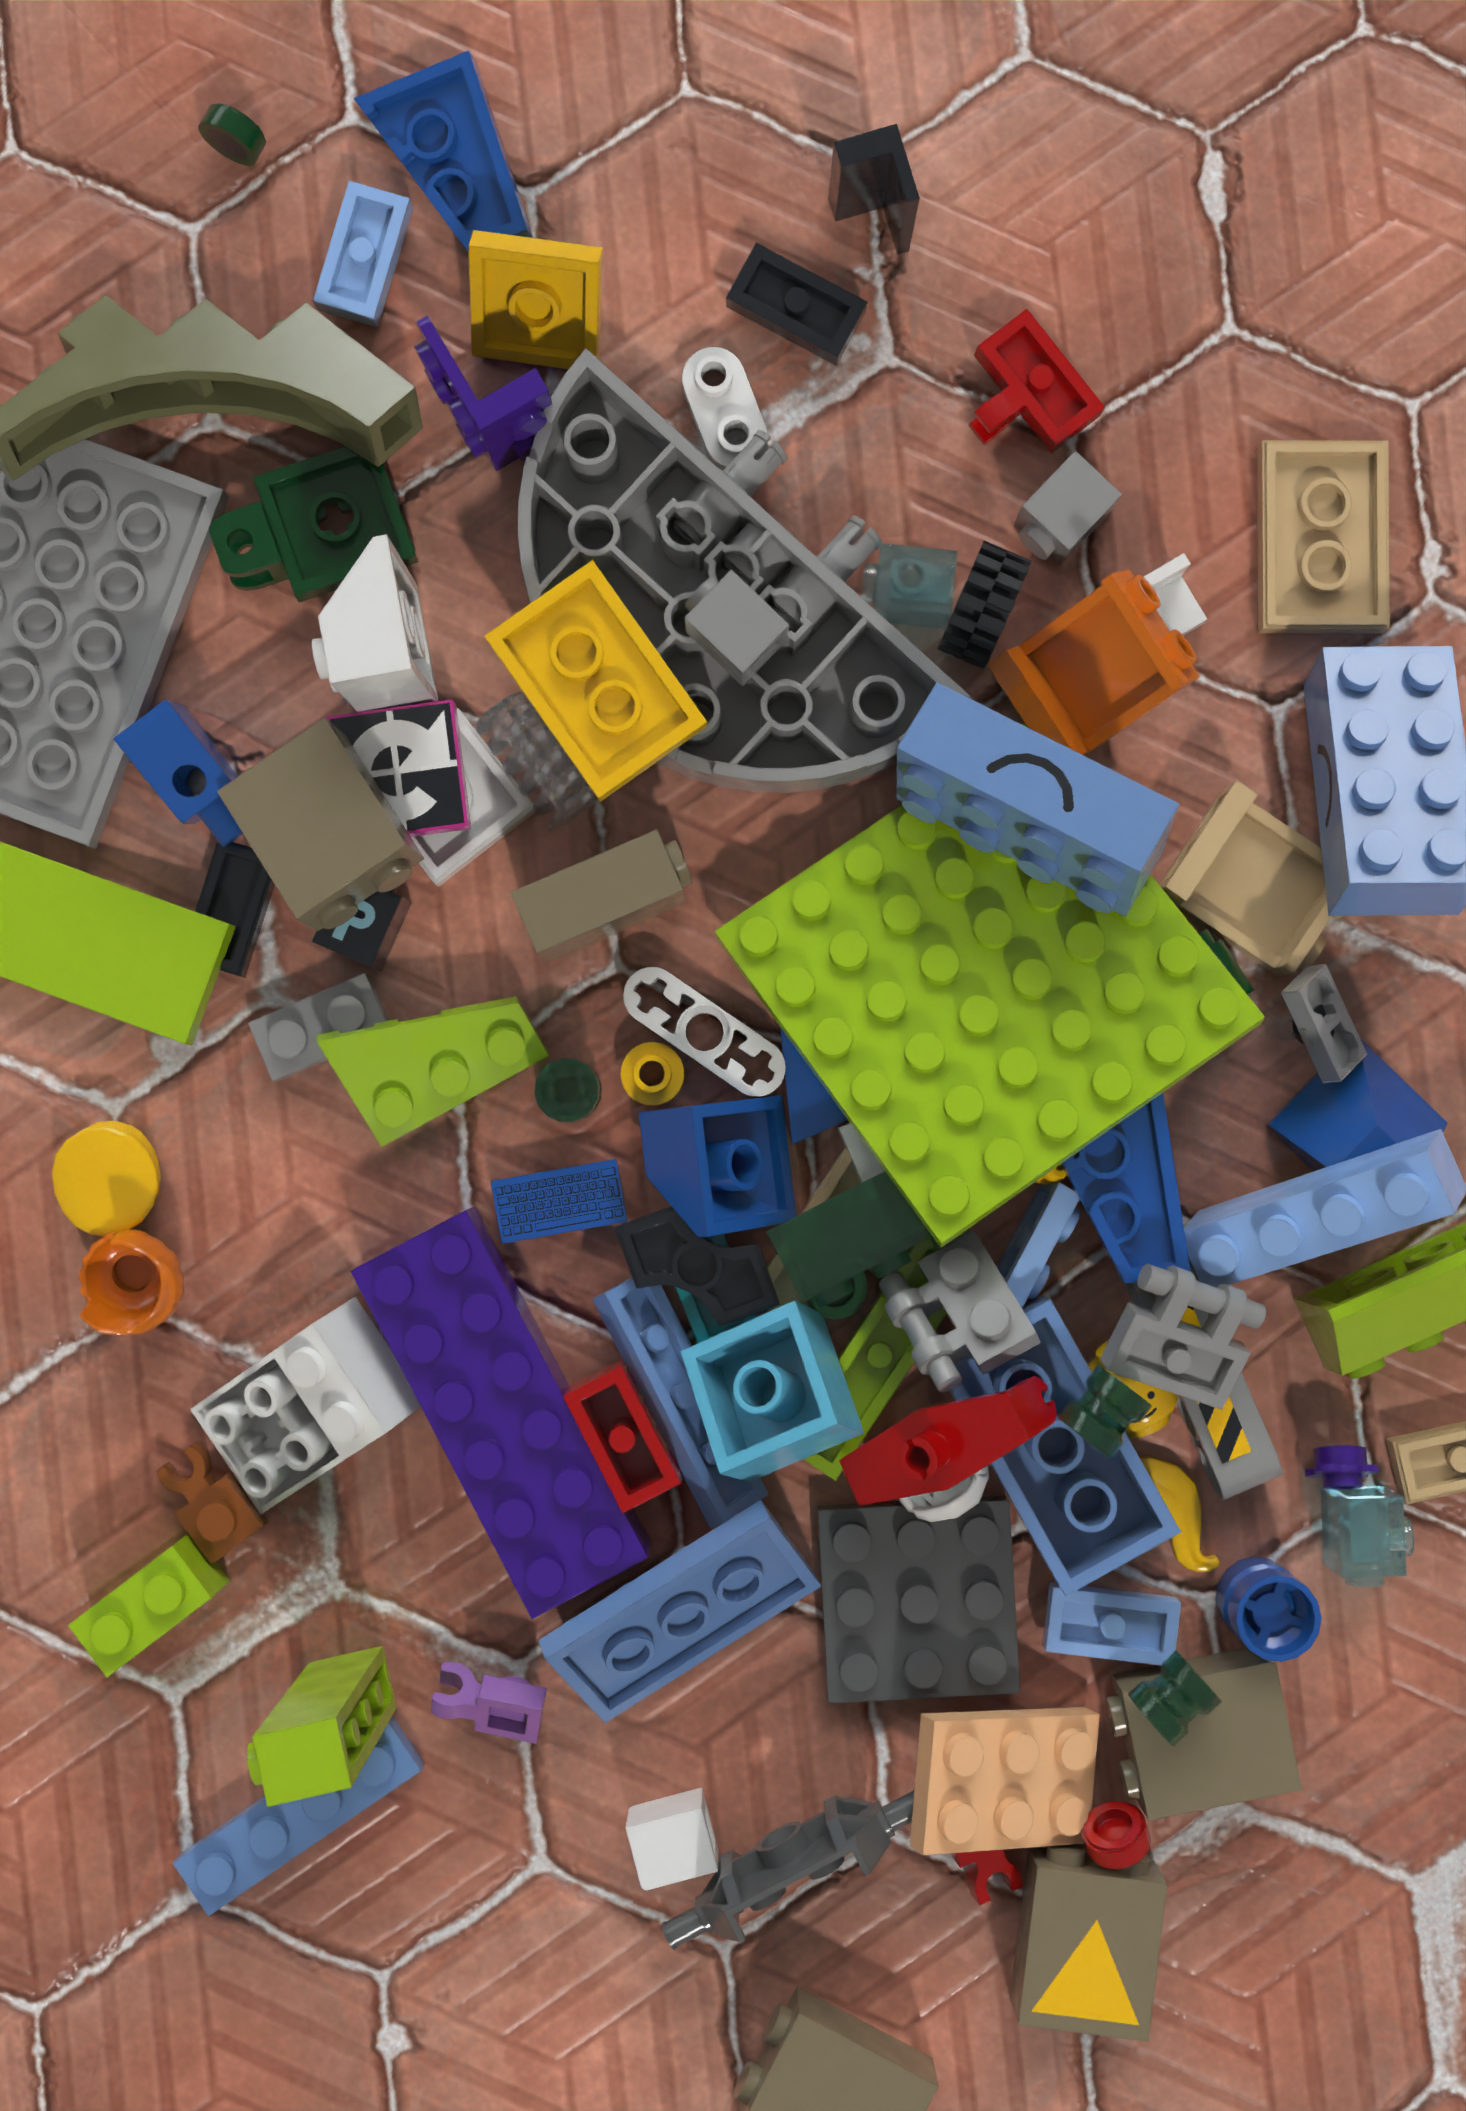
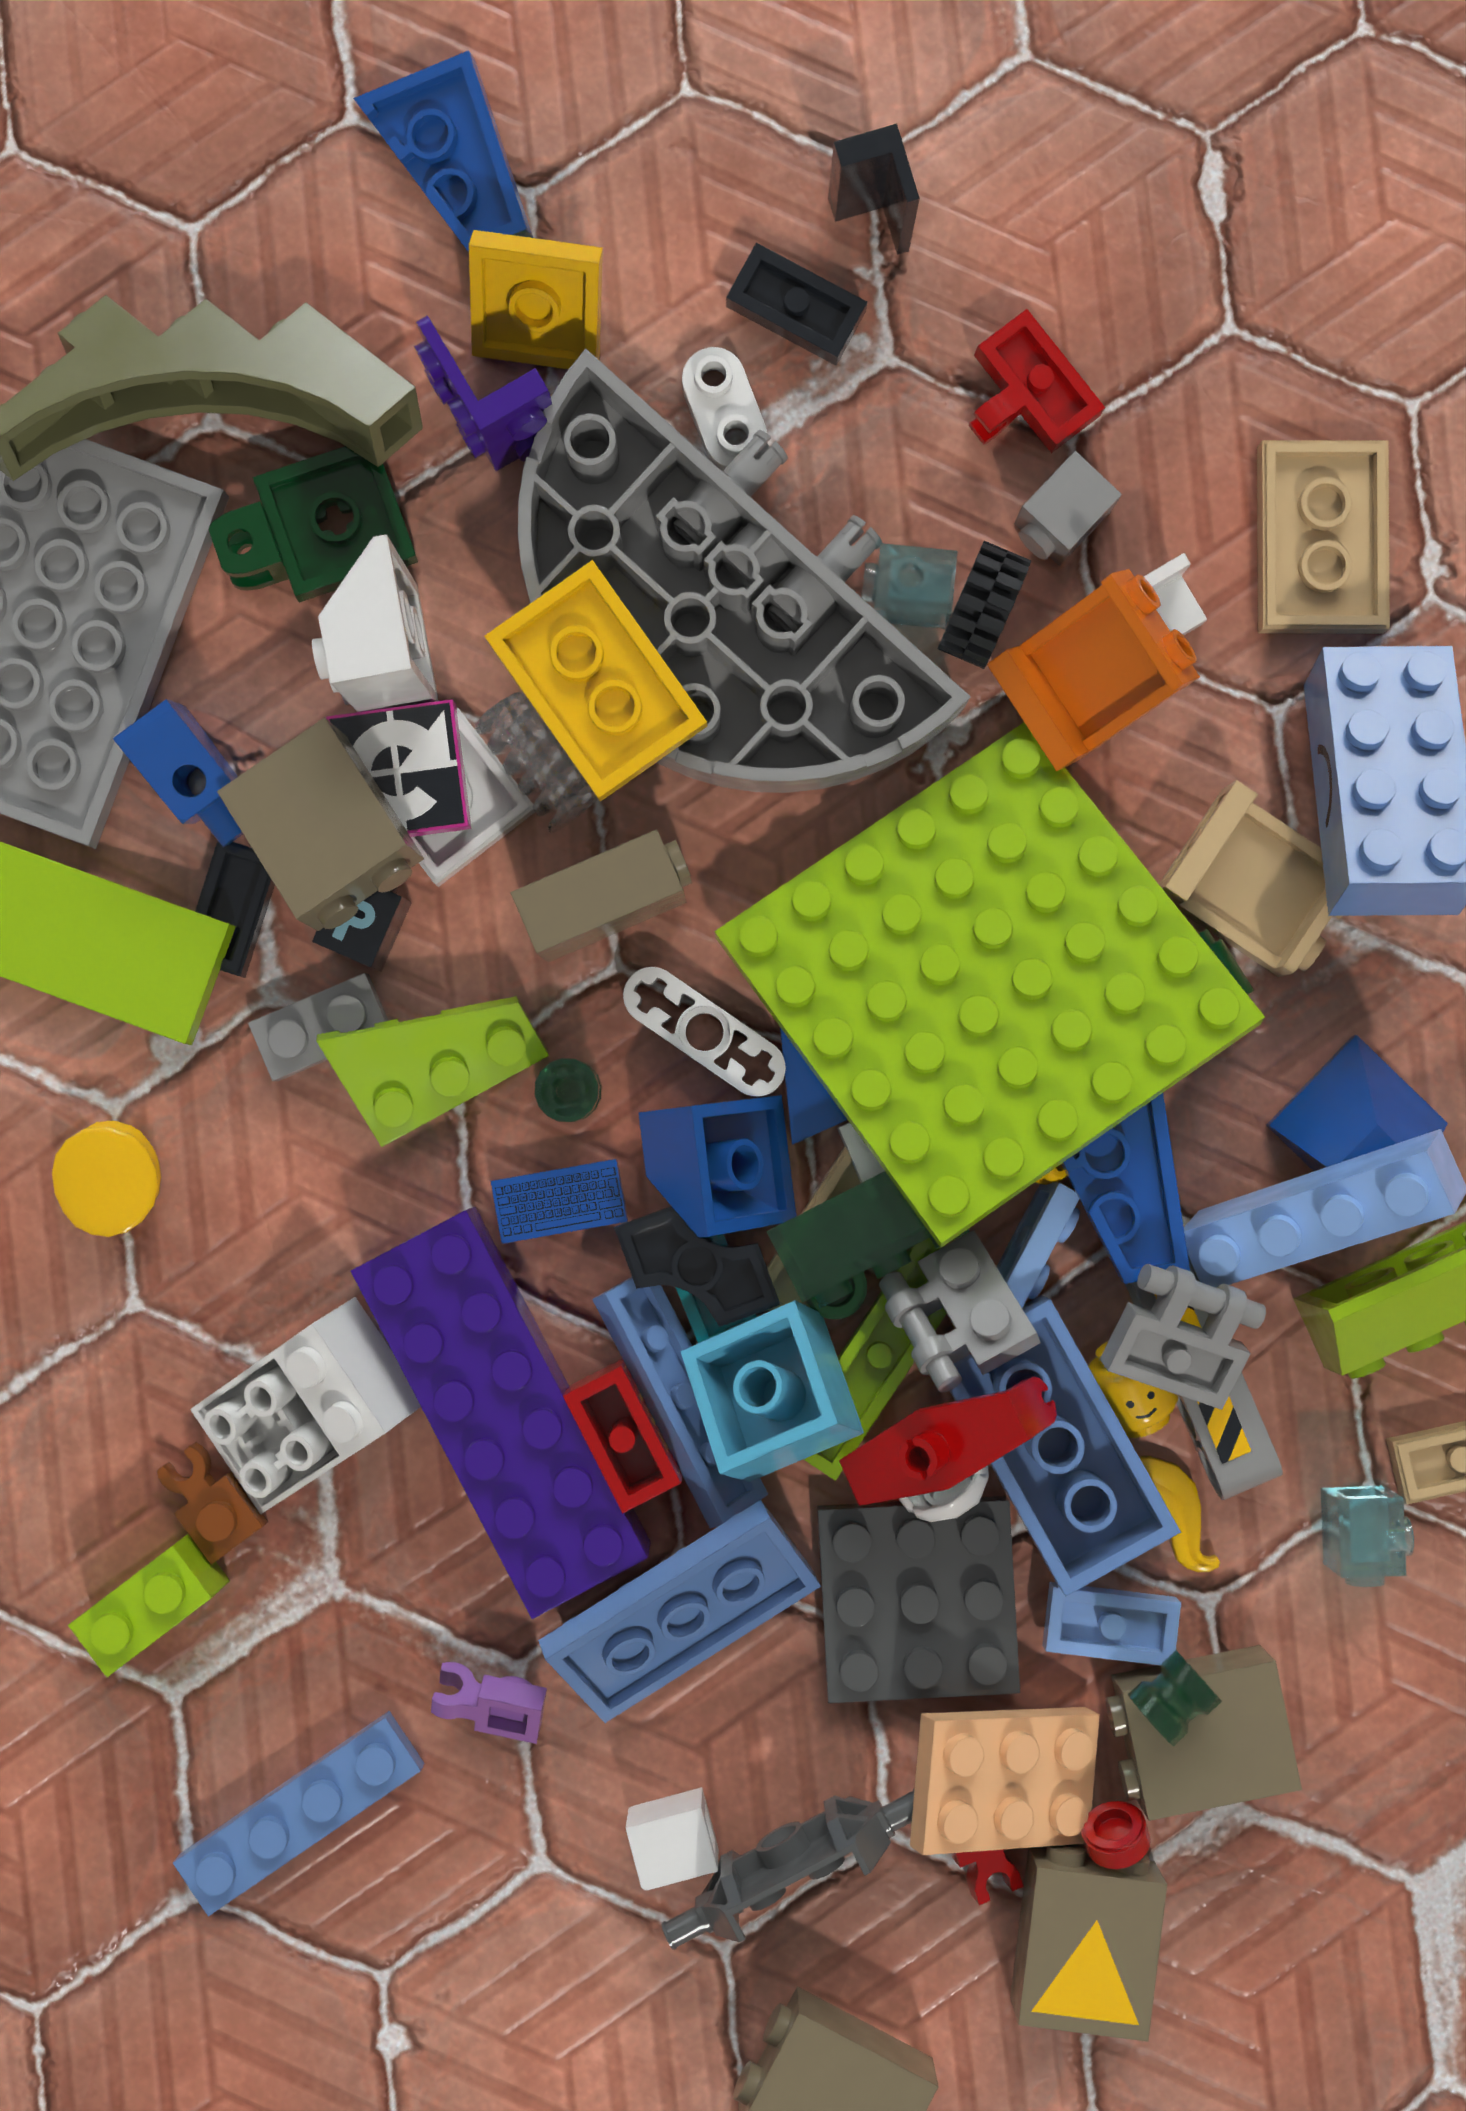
orange hair [79,1229,184,1336] -> none
dark green tile [198,103,266,166] -> none
lime brick [247,1646,397,1807] -> none
light blue plate [313,181,413,328] -> none
yellow plate [621,1042,684,1106] -> none
light grey brick [685,570,789,686] -> none
medium blue brick [897,682,1179,917] -> none
clear green wheel [1057,1365,1152,1460] -> none
blue wheel [1215,1556,1321,1662] -> none
light grey piece [1264,964,1367,1083] -> none
dark purple plate [1305,1445,1379,1490] -> none

